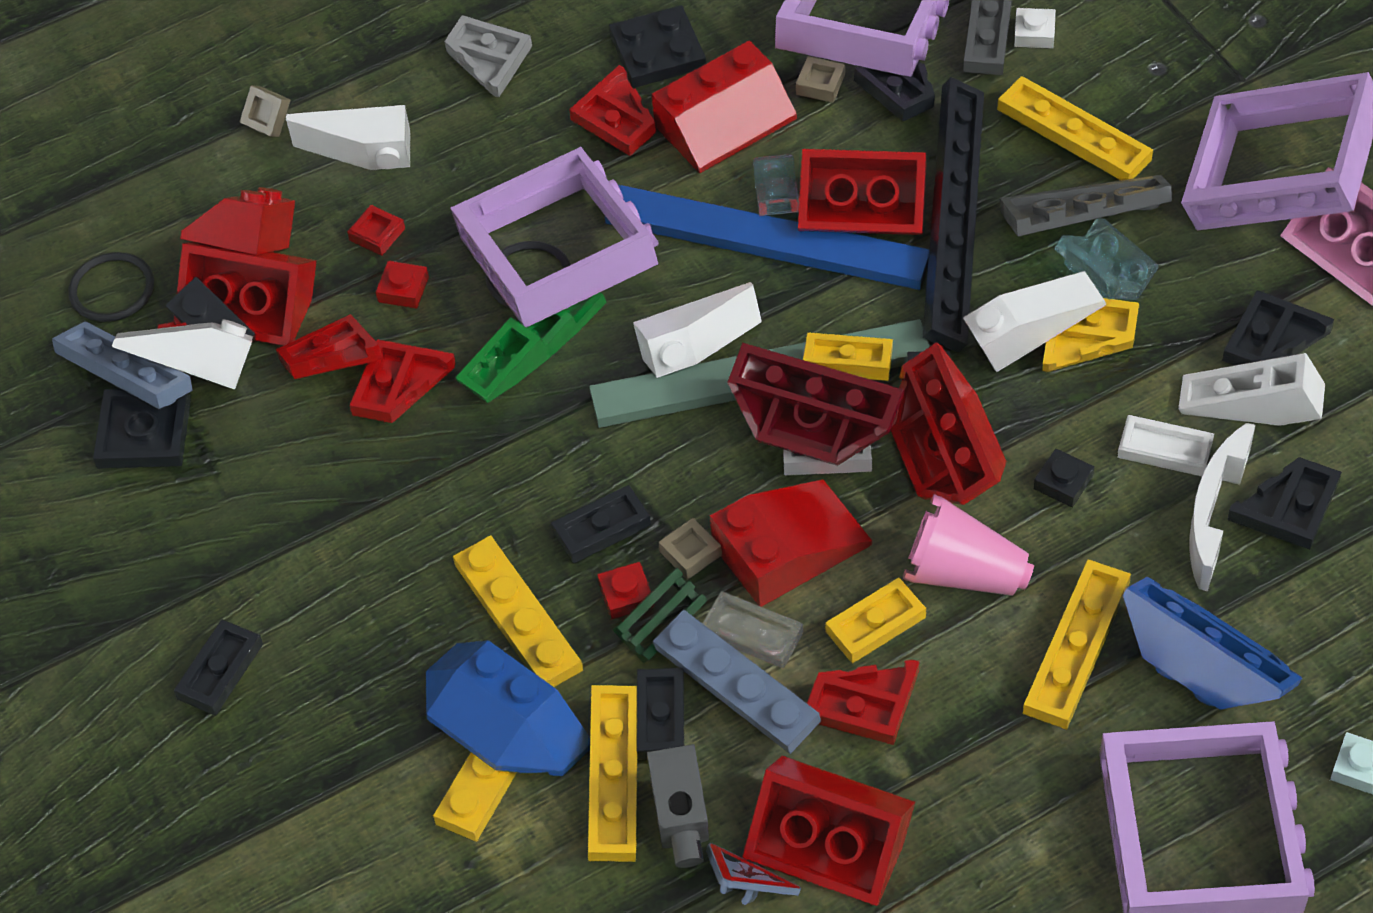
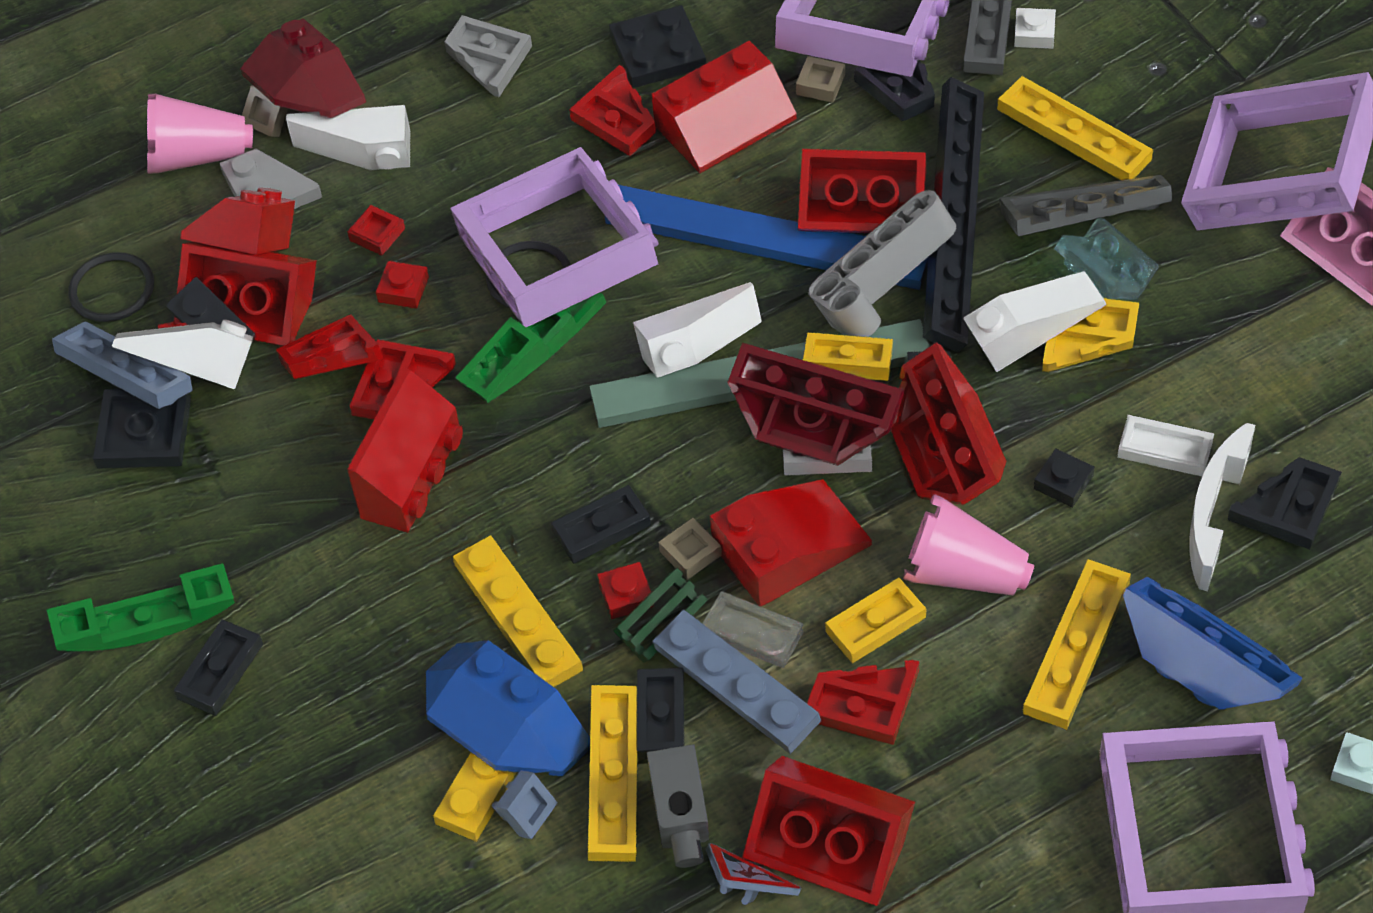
clear light blue bracket [753,154,799,216] -> none
white slope [1178,353,1325,426] -> none
black wing [1222,290,1334,366] -> none
none -> green slope [46,563,235,651]
none -> bright pink cone [147,94,253,174]
none -> light grey wing [219,149,322,209]
none -> dark red wedge [240,18,366,118]
none -> red slope [347,368,463,533]
none -> sand blue tile [492,770,558,839]
none -> light grey beam [808,190,956,337]

